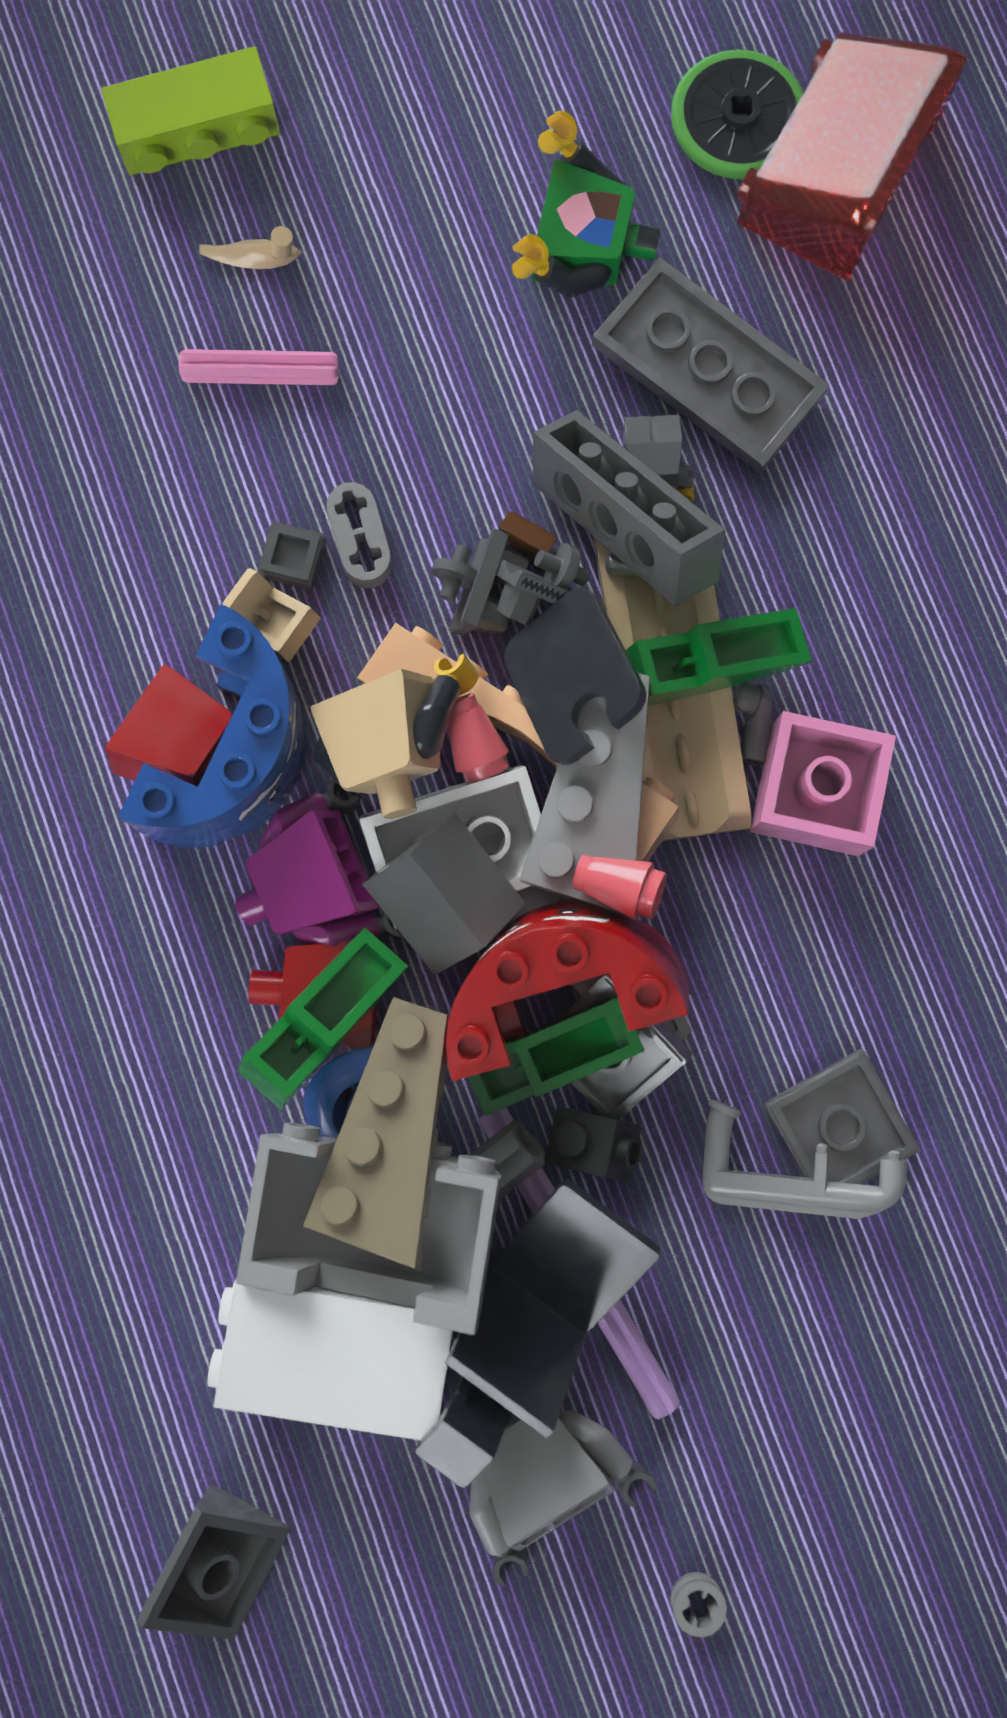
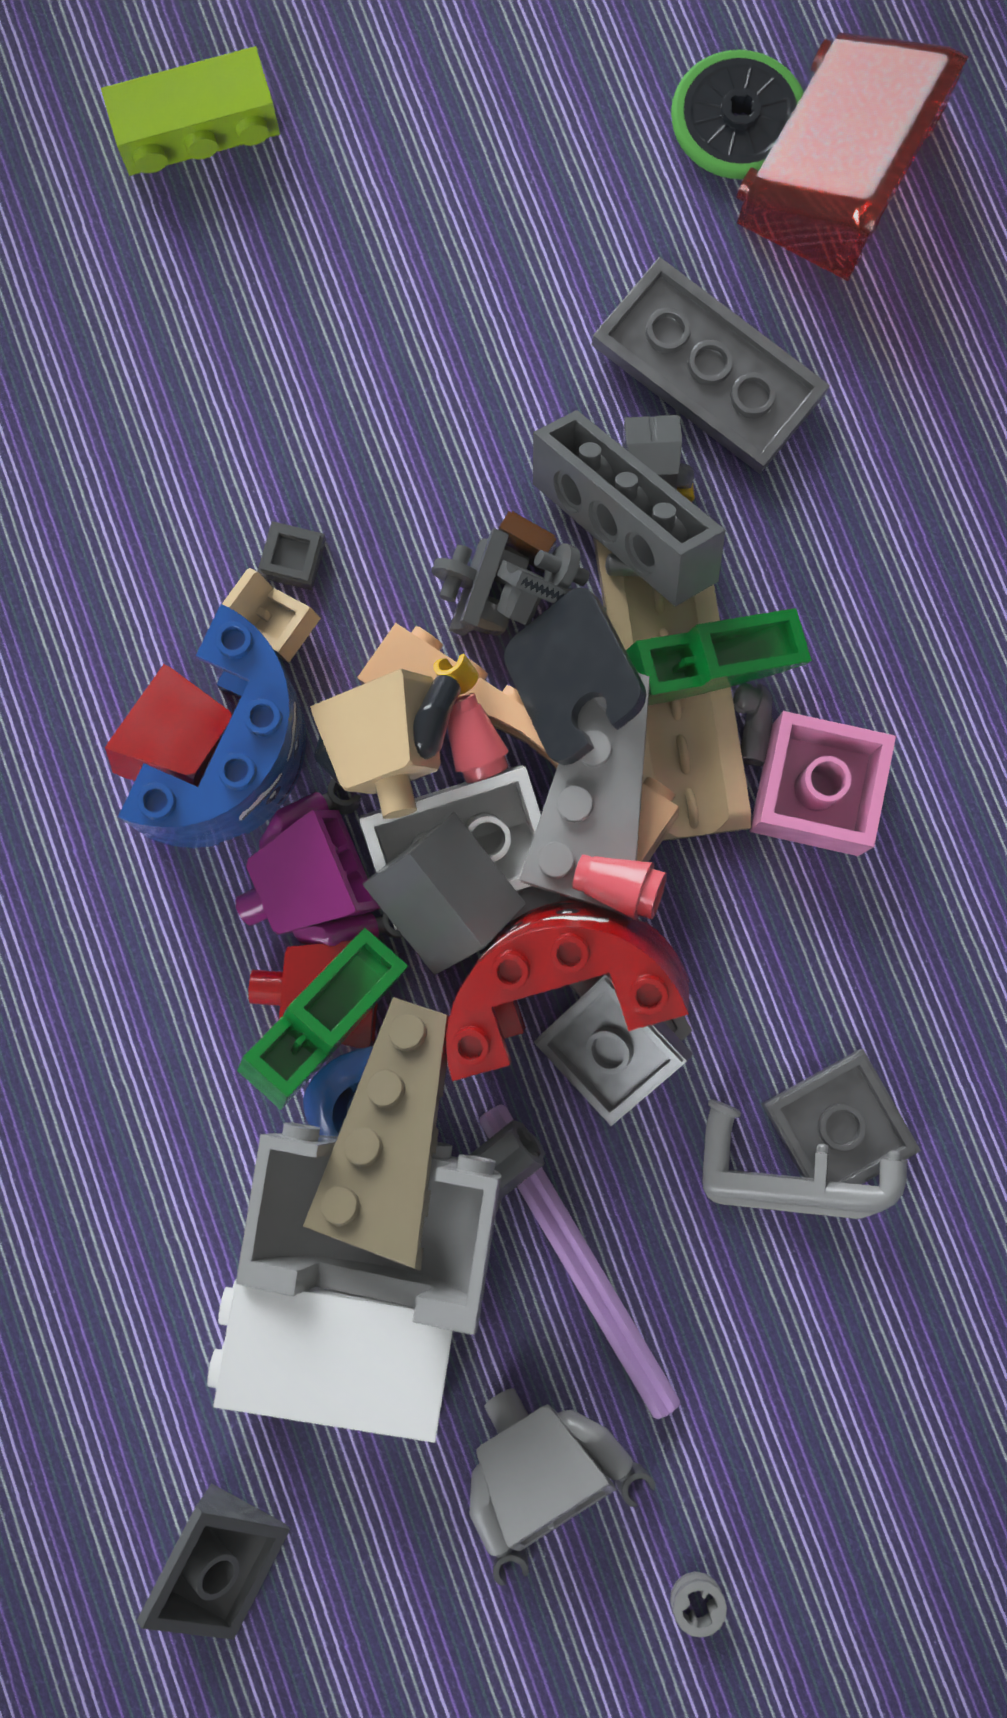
bright pink axle [178,349,339,385] -> none
tan bar [199,226,302,269] -> none
light grey beam [326,482,392,589] -> none
black piece [416,1179,661,1488] -> none
green slope [468,997,645,1116] -> none
torso [512,111,661,298] -> none
pearl dark grey bracket [545,1106,642,1181] -> none

